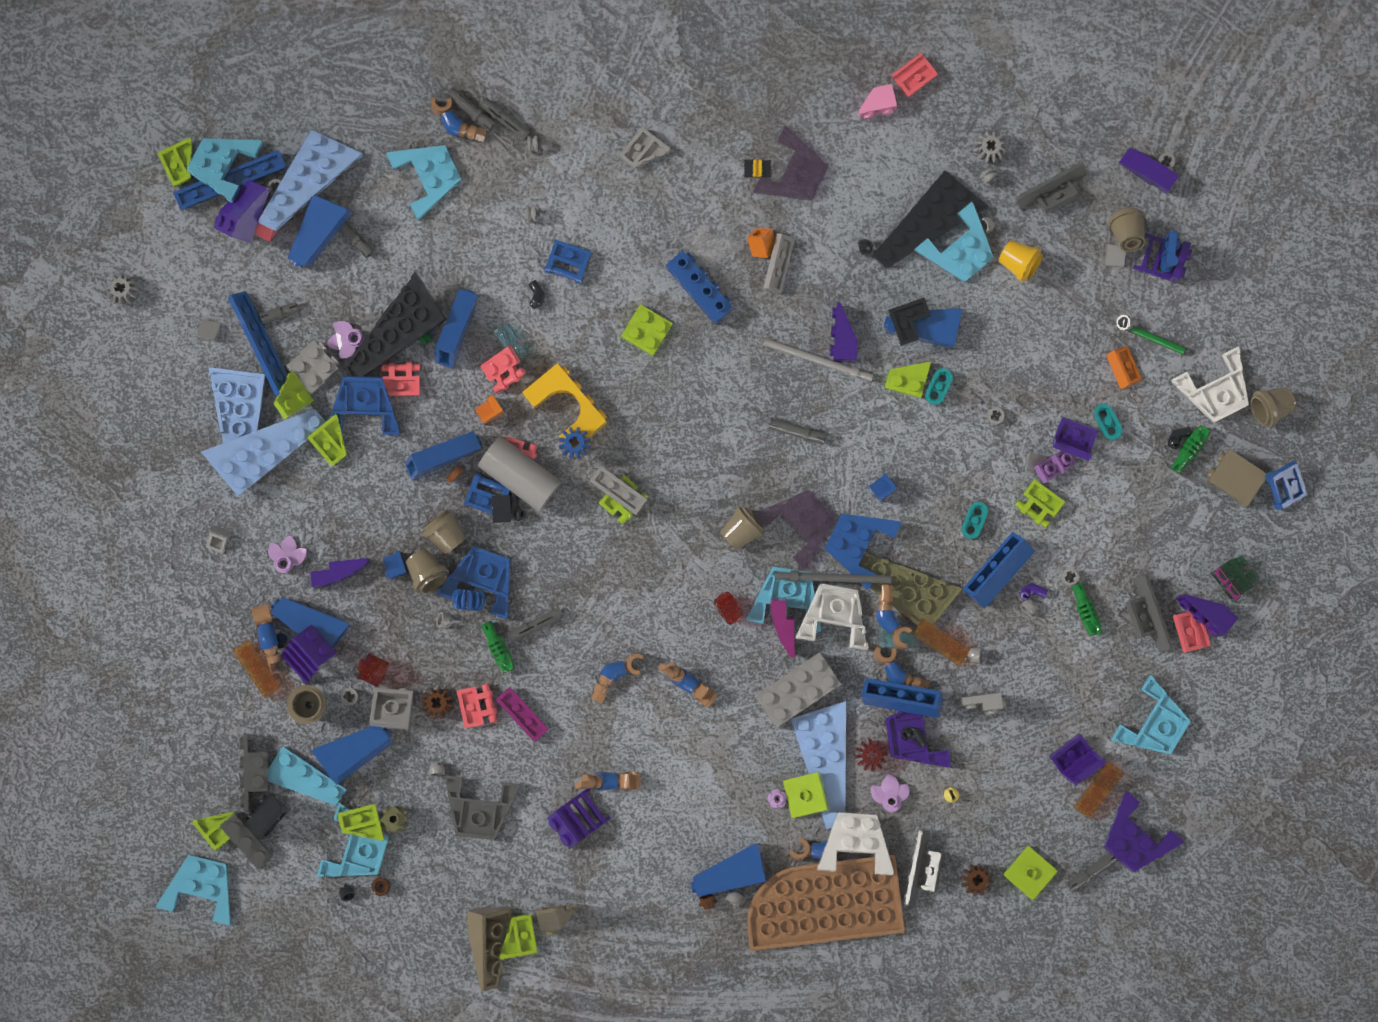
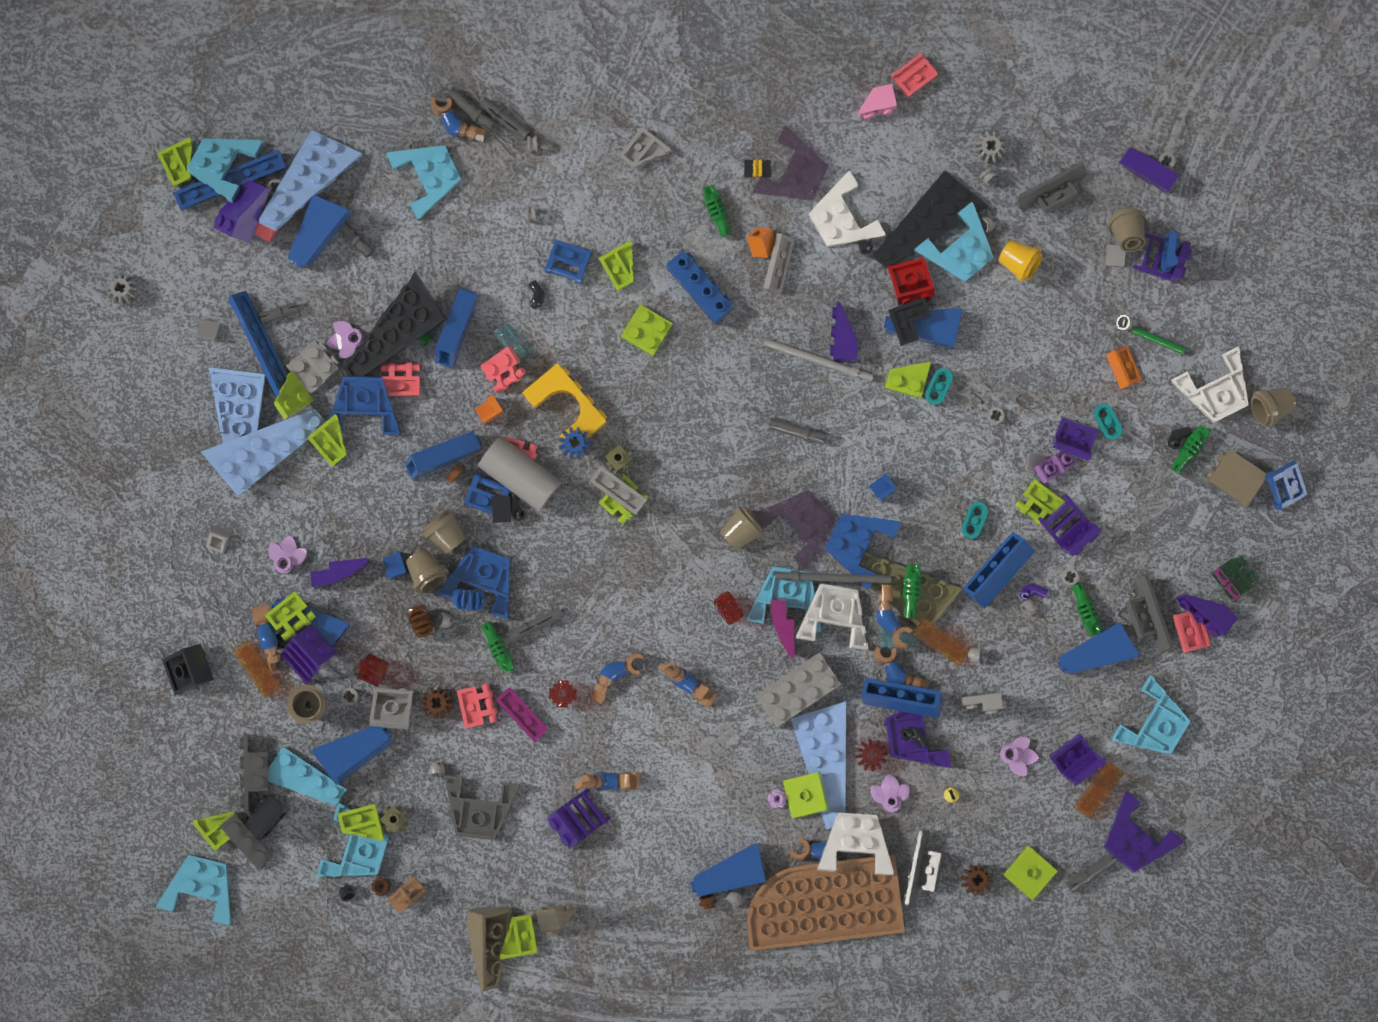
none -> black slope [162,644,214,695]
none -> lime plate [265,591,316,641]
none -> medium nougat hips [387,876,426,914]
none -> reddish brown gear [407,604,435,638]
none -> clear red brick [549,680,577,708]
none -> lime wing [599,240,634,292]
none -> olive brick [604,444,632,473]
none -> green hinge [702,185,732,238]
none -> white wing [809,171,886,247]
none -> red plate [888,257,935,306]
none -> green hinge [903,564,921,618]
none -> lavender plate [1000,737,1039,776]
none -> dark purple plate [1038,493,1101,556]
none -> blue slope [1057,622,1139,674]

